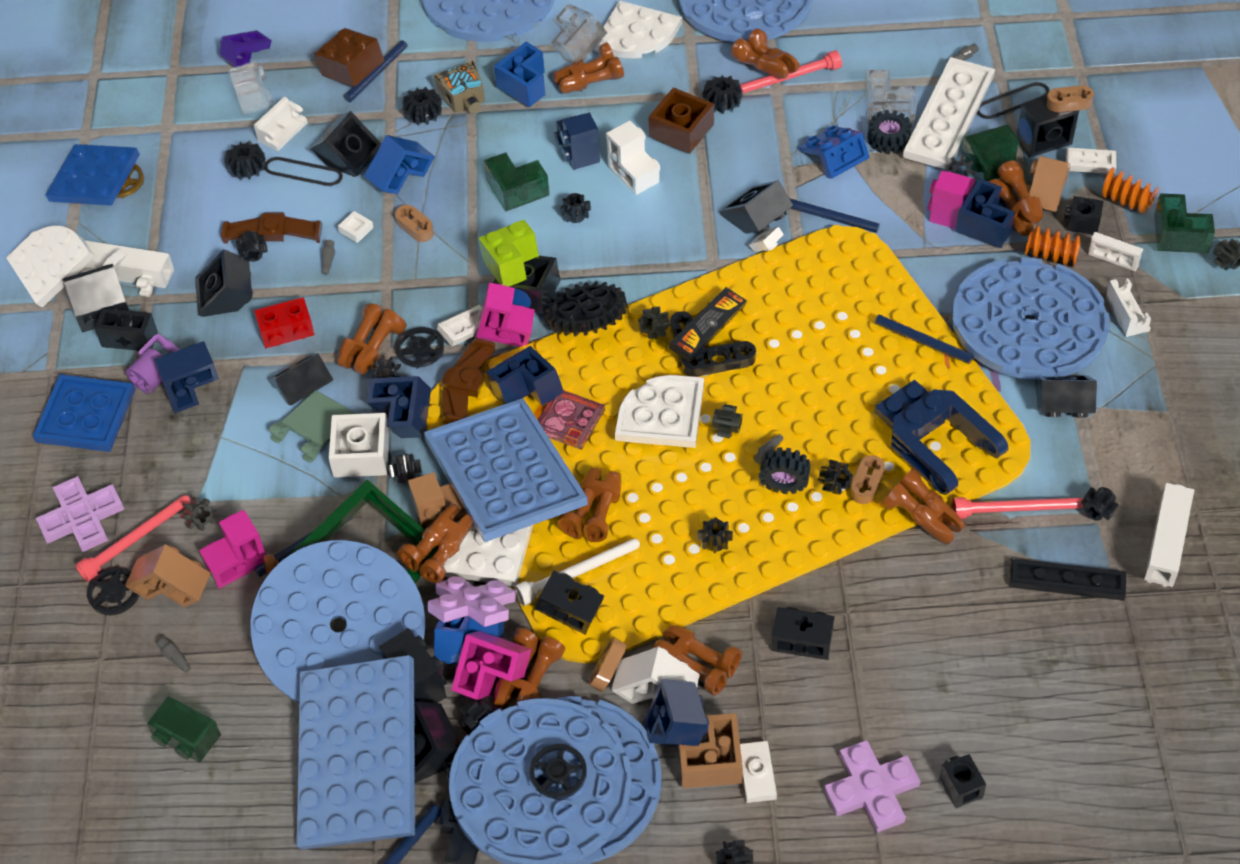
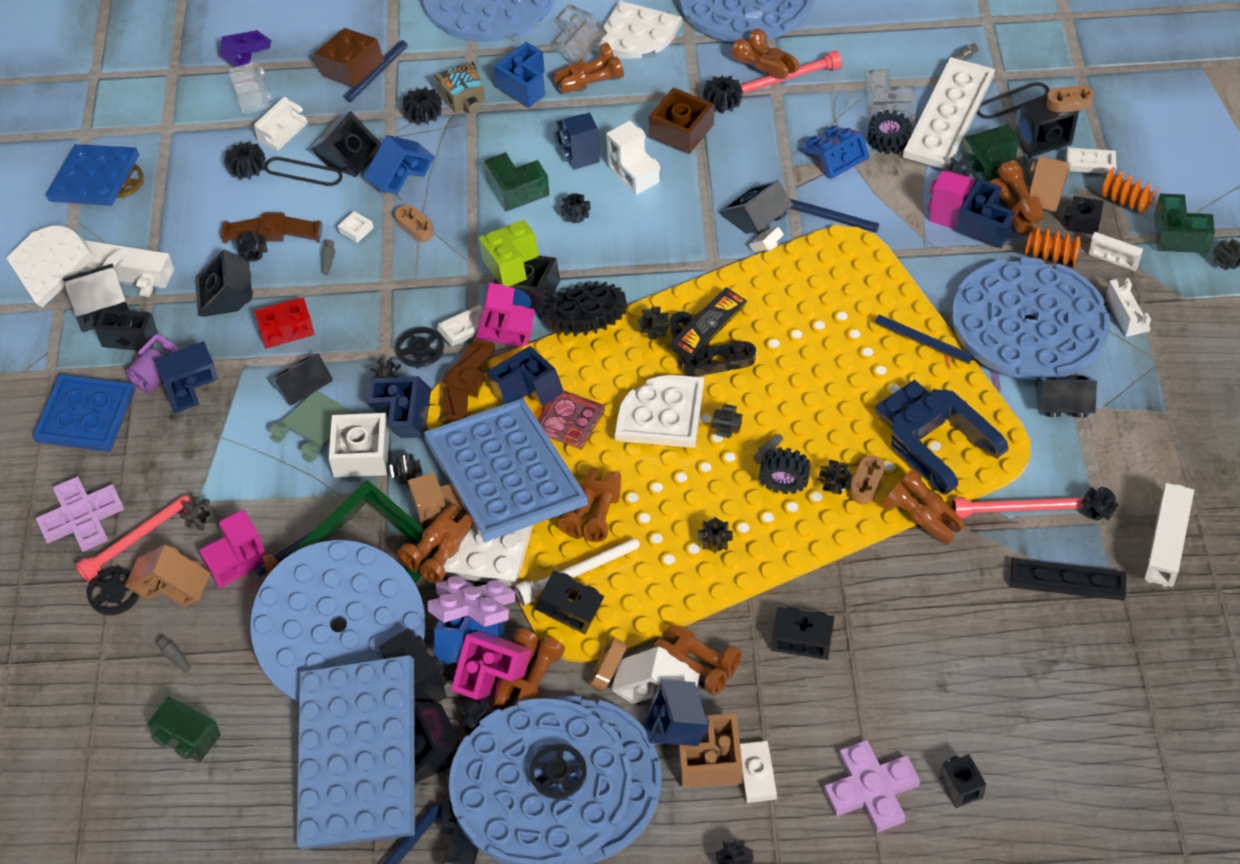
dark orange piece [338,303,407,375] -> none

